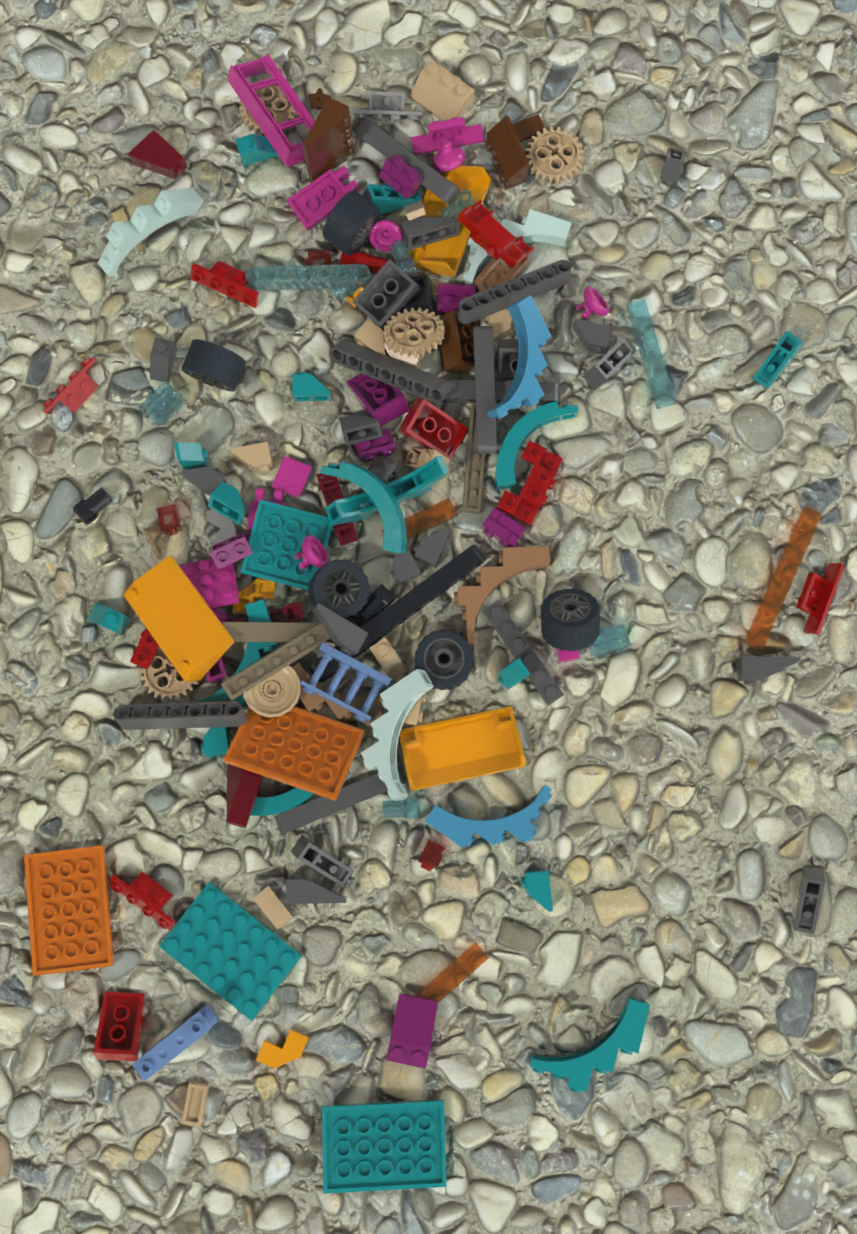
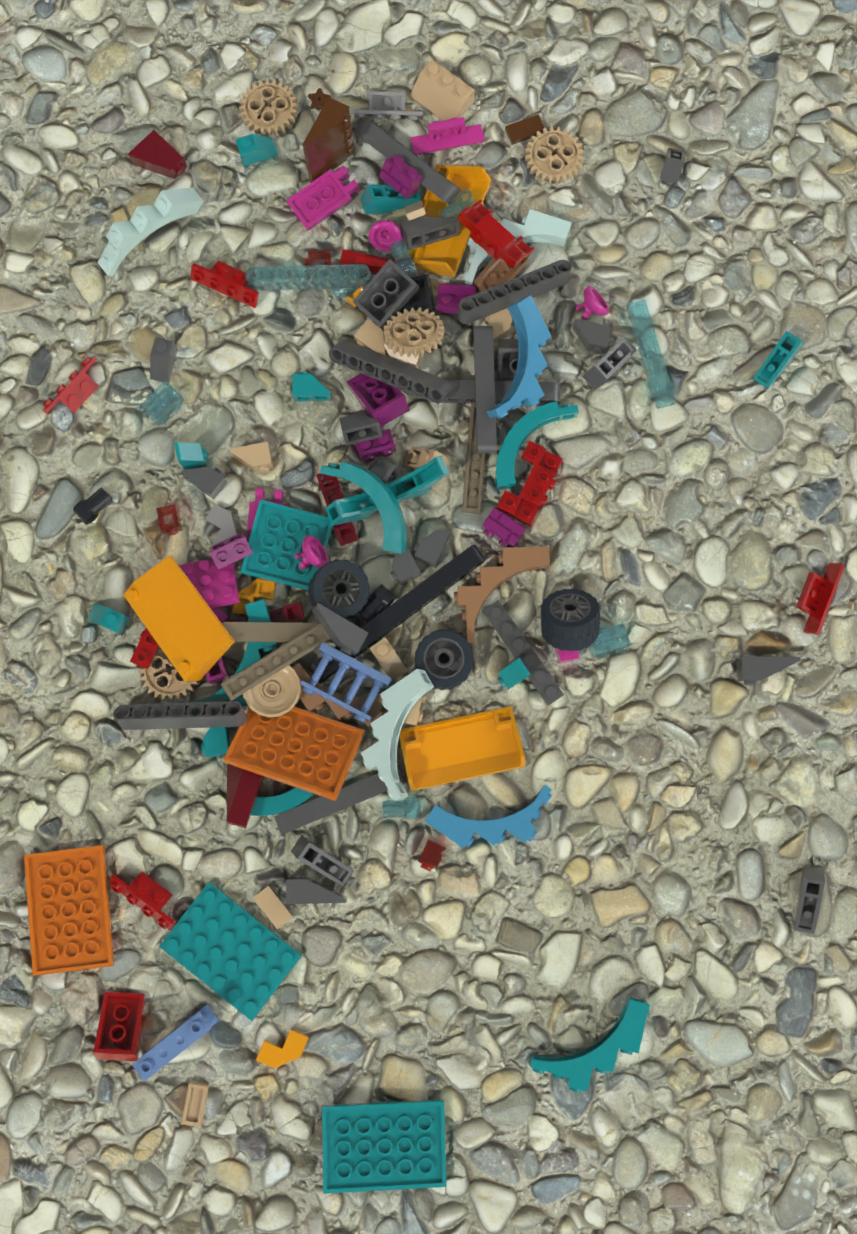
black wheel [182,339,246,392] -> none
teal slope [208,481,245,525] -> none
dark pink piece [227,53,315,167] -> none
dark pink piece [271,456,312,498] -> none
black wheel [323,190,380,256] -> none
clear orange tile [381,499,457,540] -> none
magenta slope [386,993,438,1069] -> none
red slope [398,398,468,460] -> none
clear orange tile [416,942,489,1003] -> none
dark pink hair [432,138,466,172] -> none
reddish brown slope [440,310,479,374] -> none
reddish brown slope [484,116,529,189] -> none
teal slope [521,870,553,912] -> none
clear orange tile [743,506,822,651] -> none

